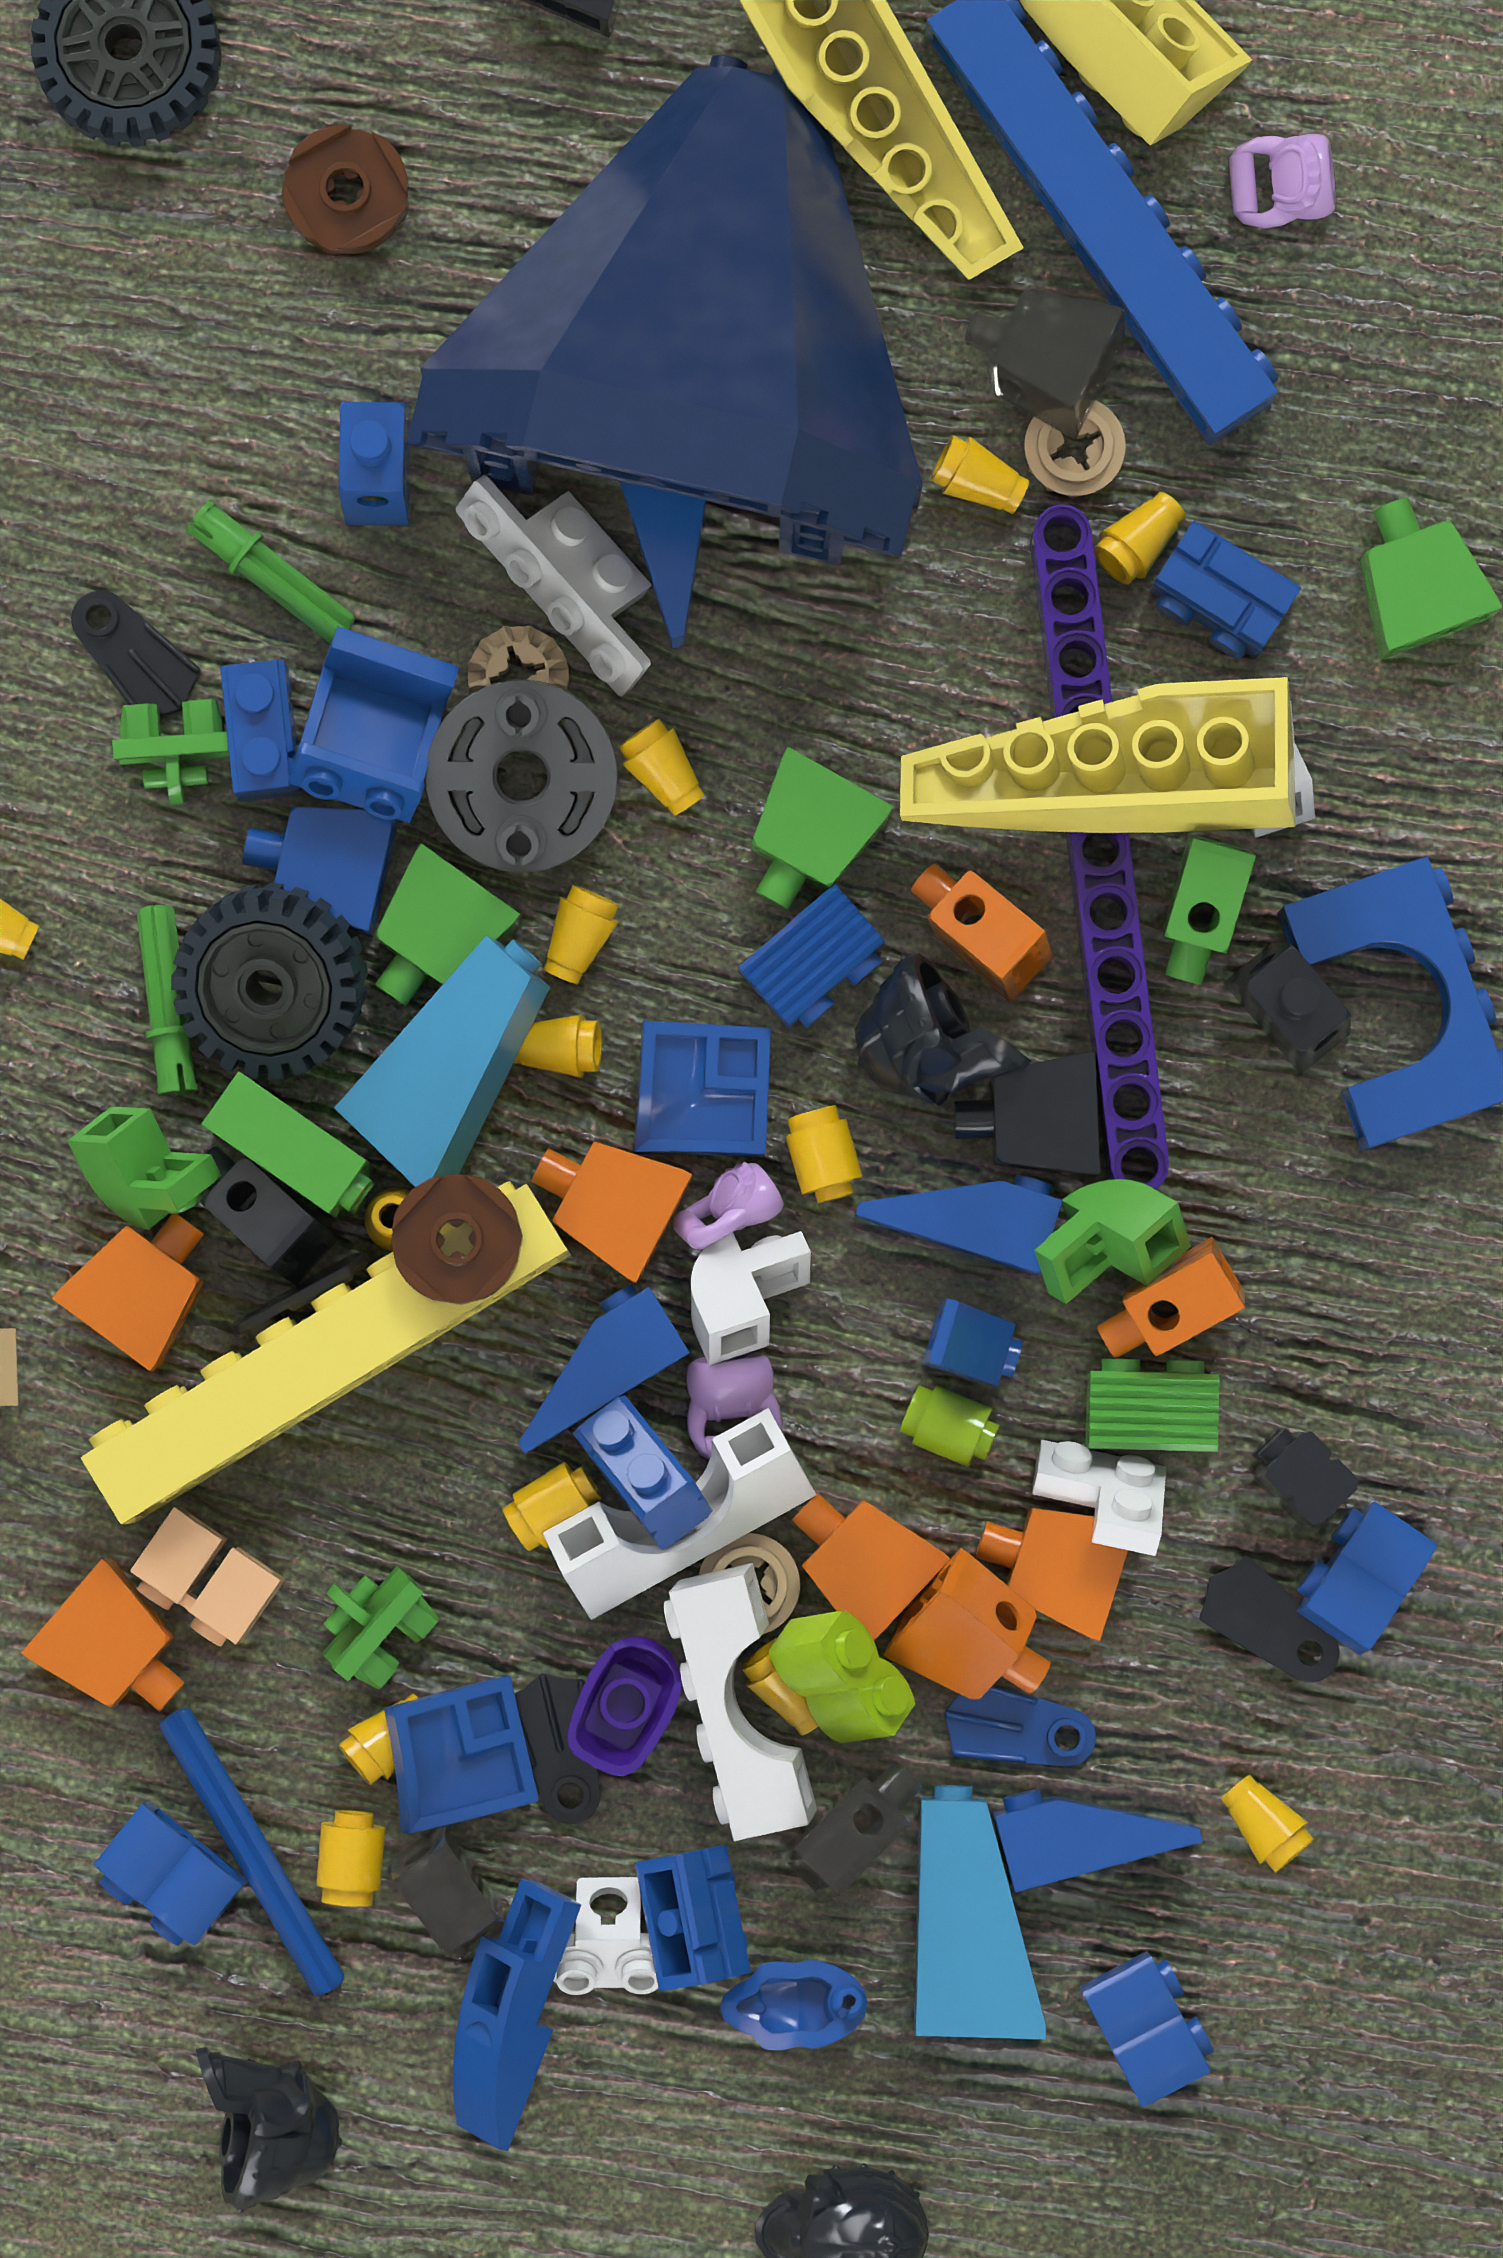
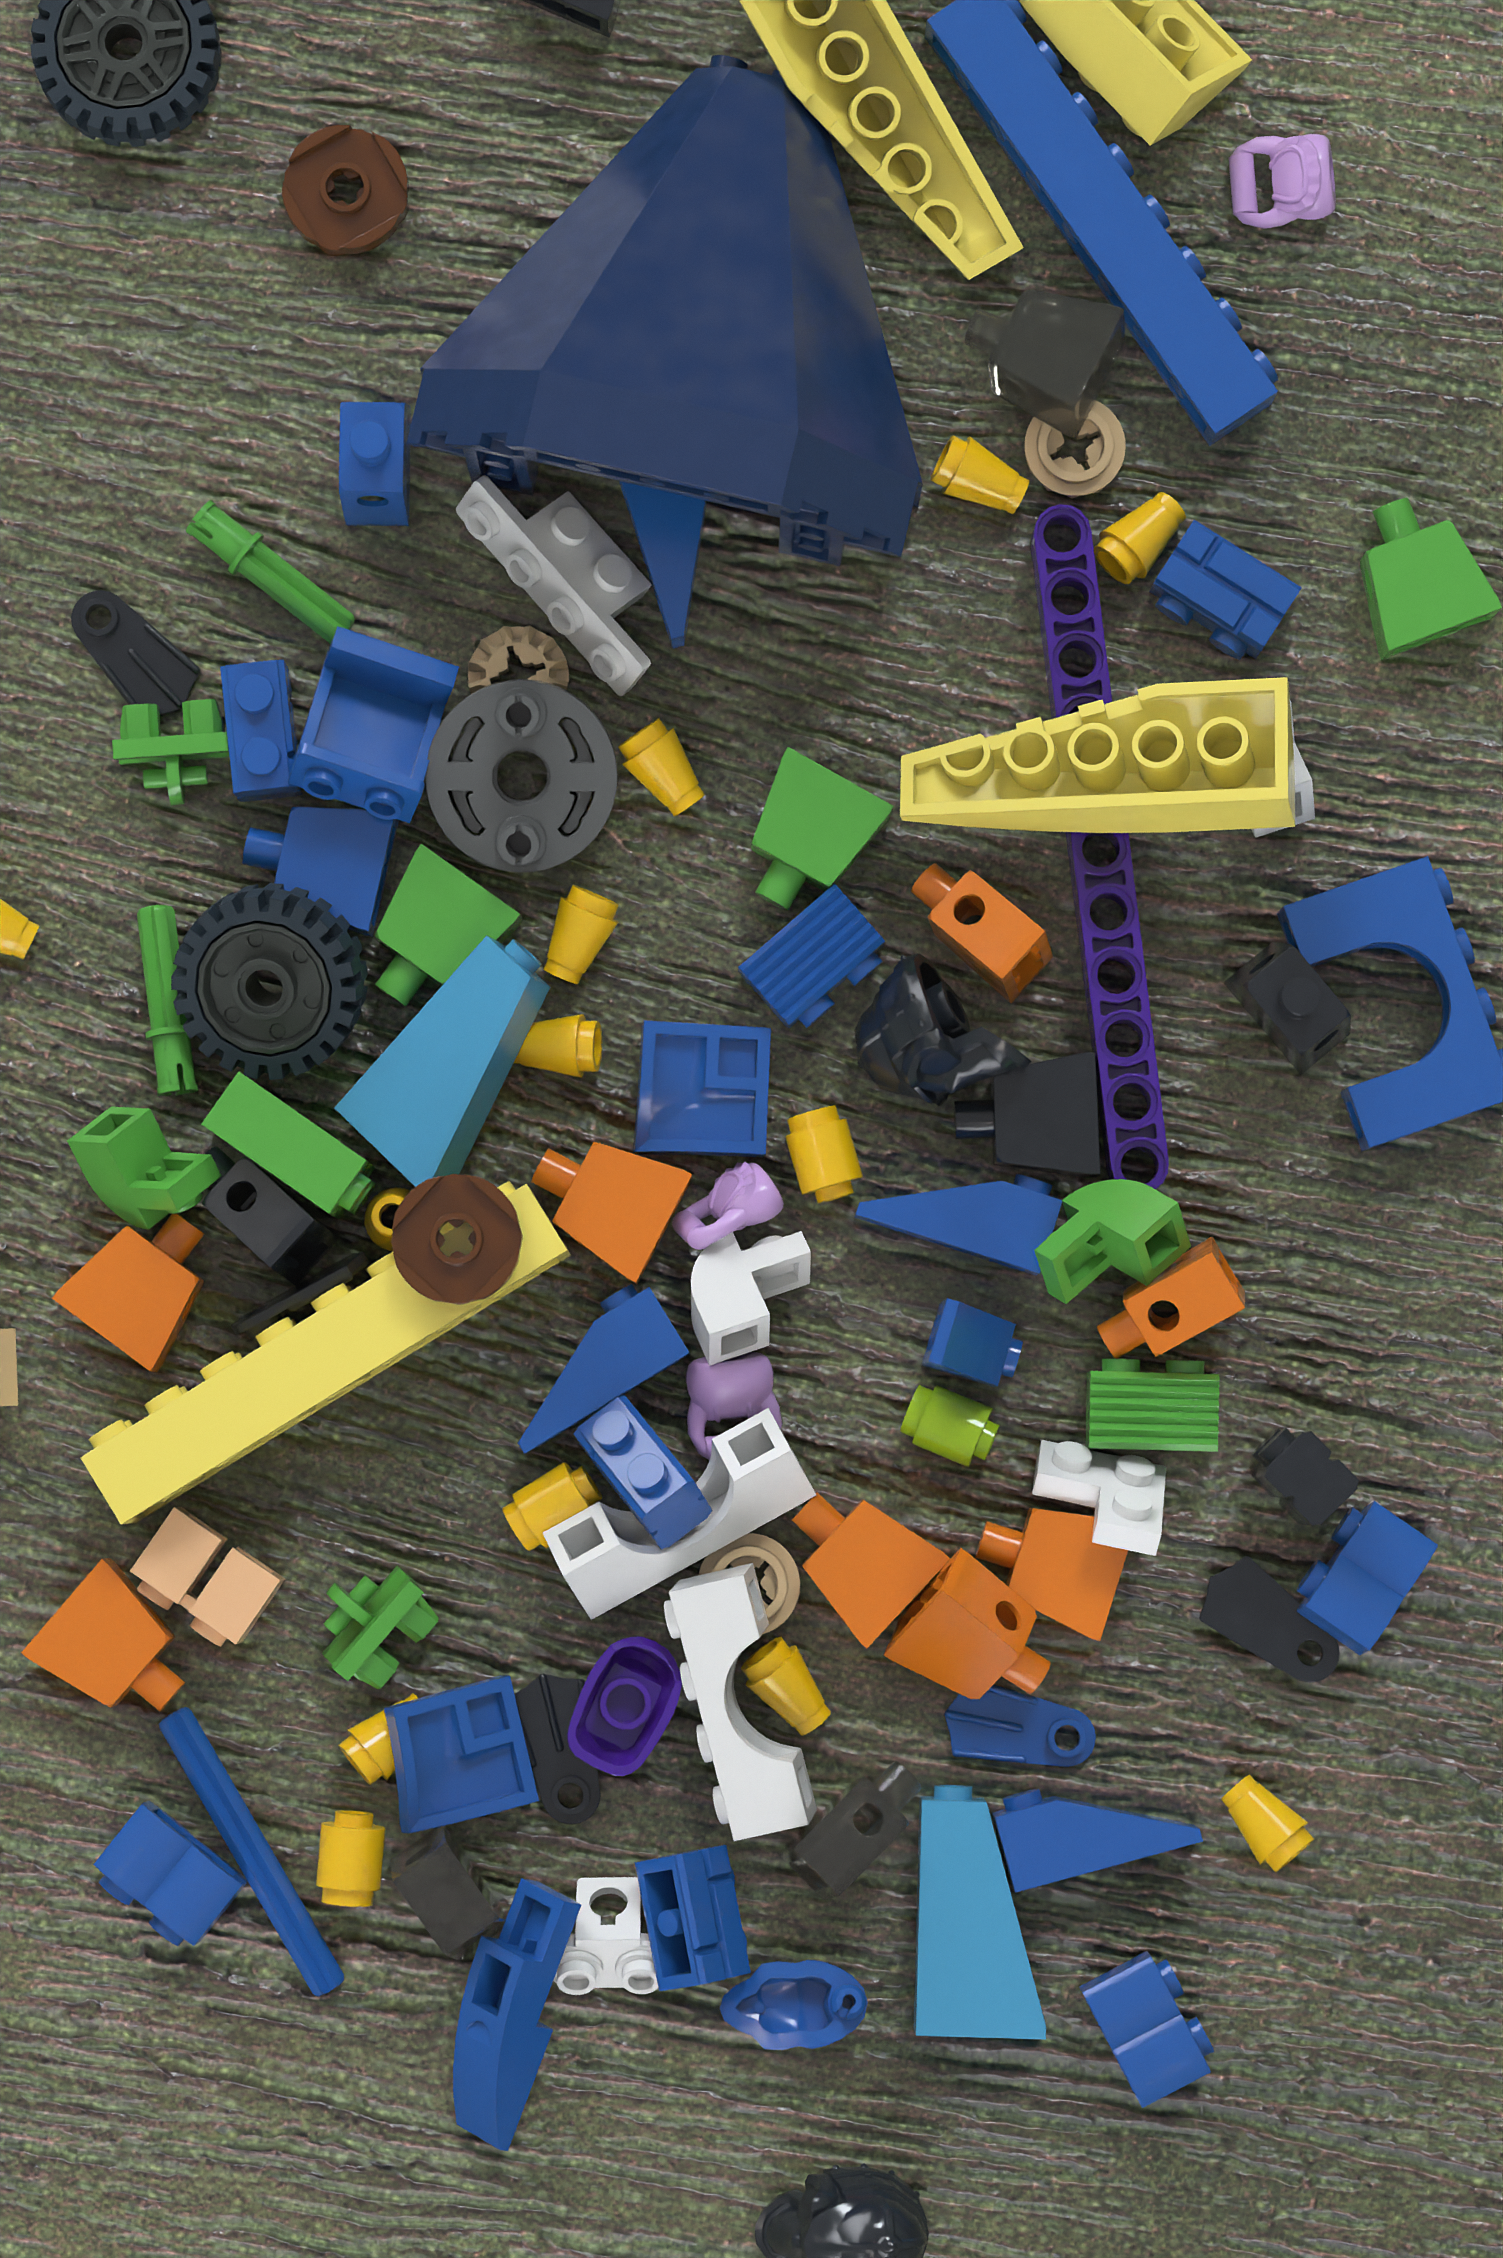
black head [196,2047,342,2213] -> none
lime brick [769,1610,915,1743] -> none
bright green torso [1162,833,1256,985] -> none

